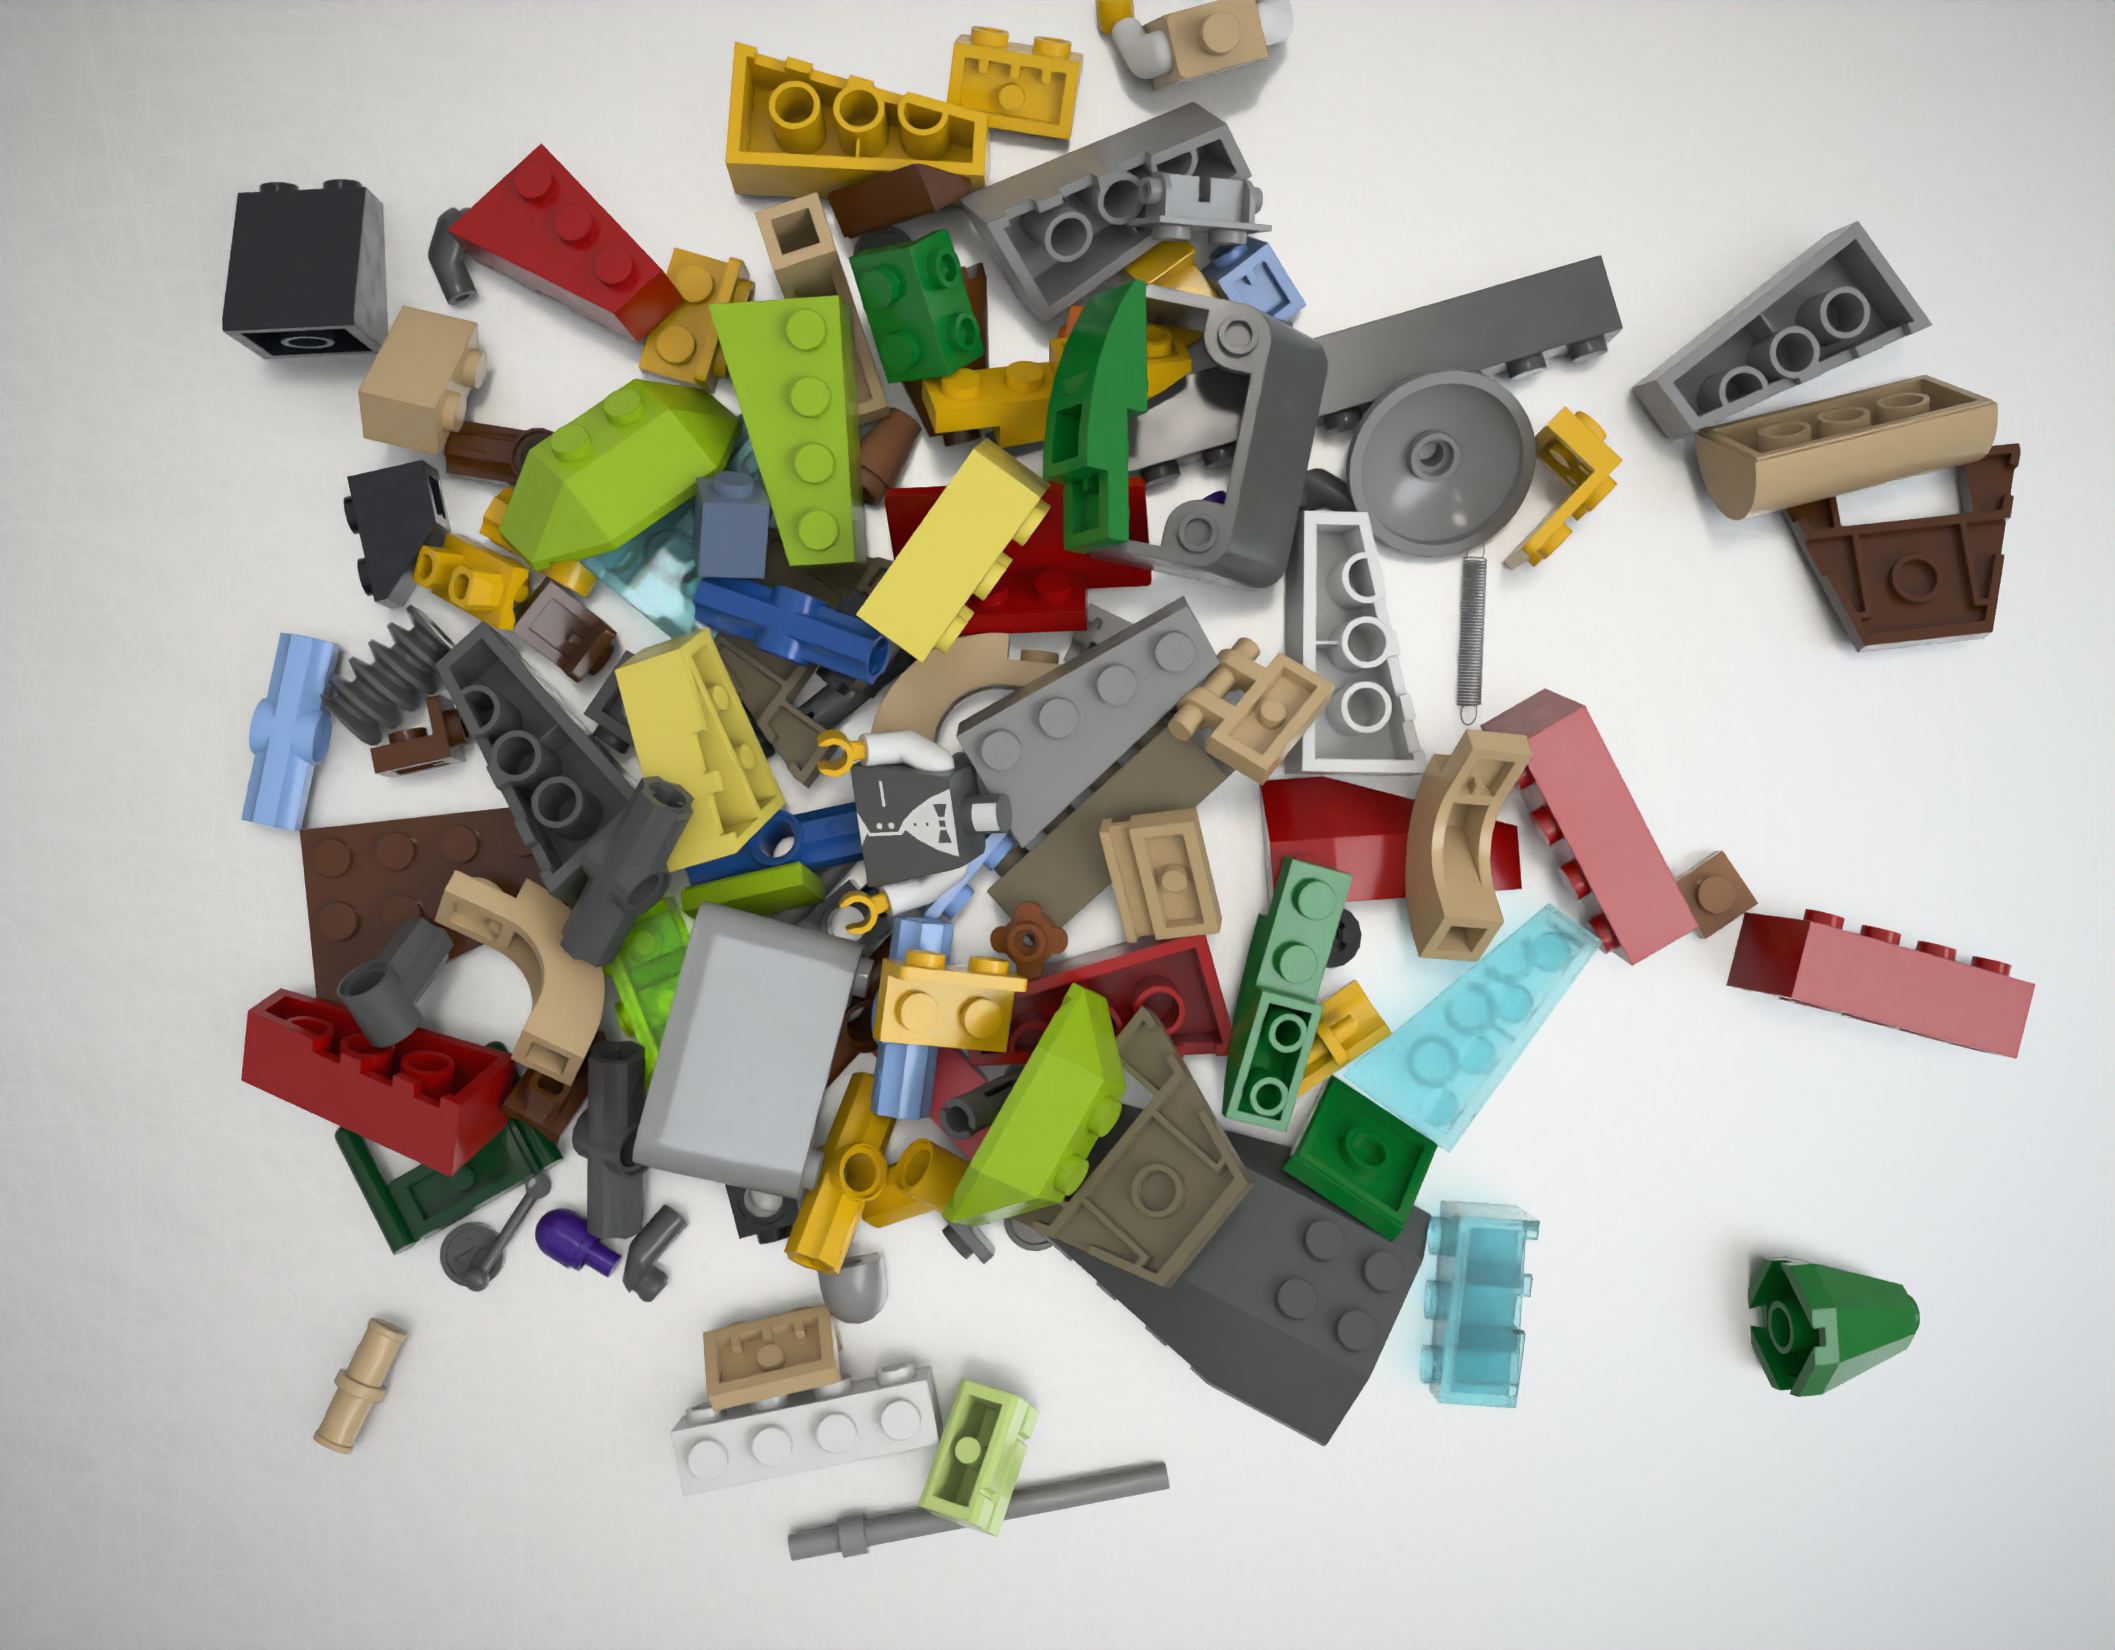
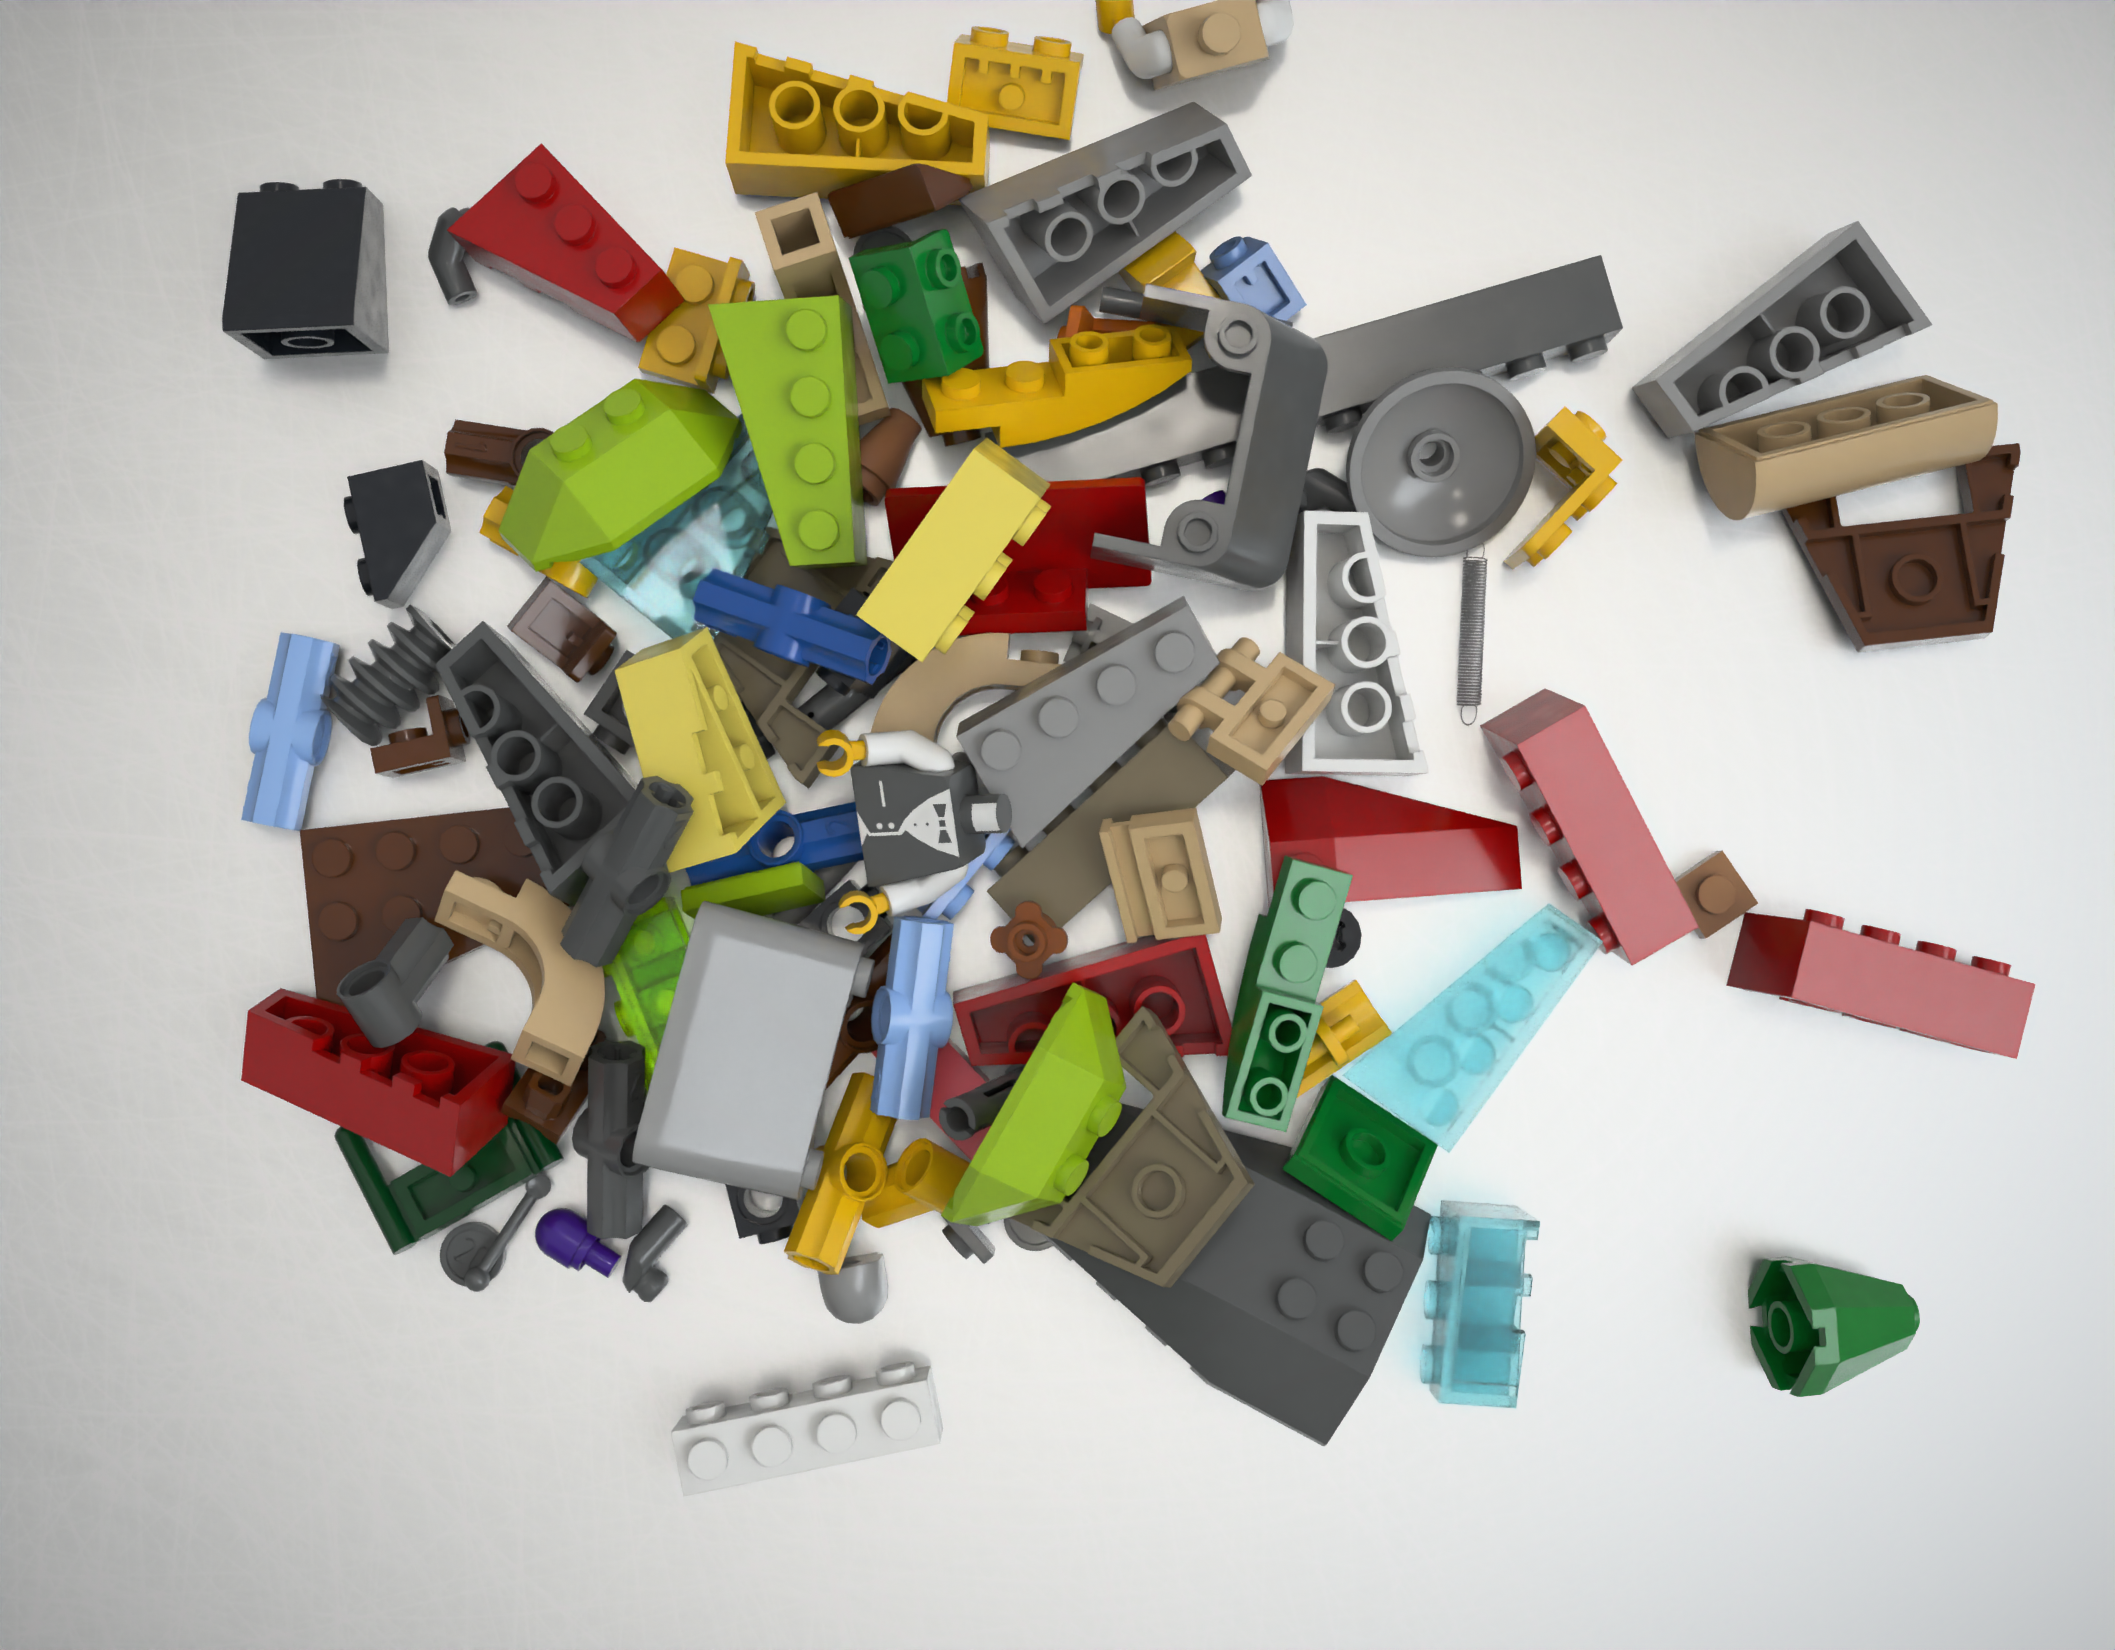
tan pin [313,1318,408,1454] -> none
tan brick [358,306,487,456] -> none
yellow hips [413,533,529,631] -> none
sand blue brick [692,471,770,579] -> none
tan bracket [703,1304,843,1411] -> none
light grey bar [788,1463,1170,1561] -> none
yellow bracket [873,949,1028,1053] -> none
yellowish green brick [918,1379,1040,1537] -> none
green slope [1043,279,1148,554] -> none
light grey hinge [1128,171,1272,246] -> none
tan arch [1405,729,1533,962] -> none

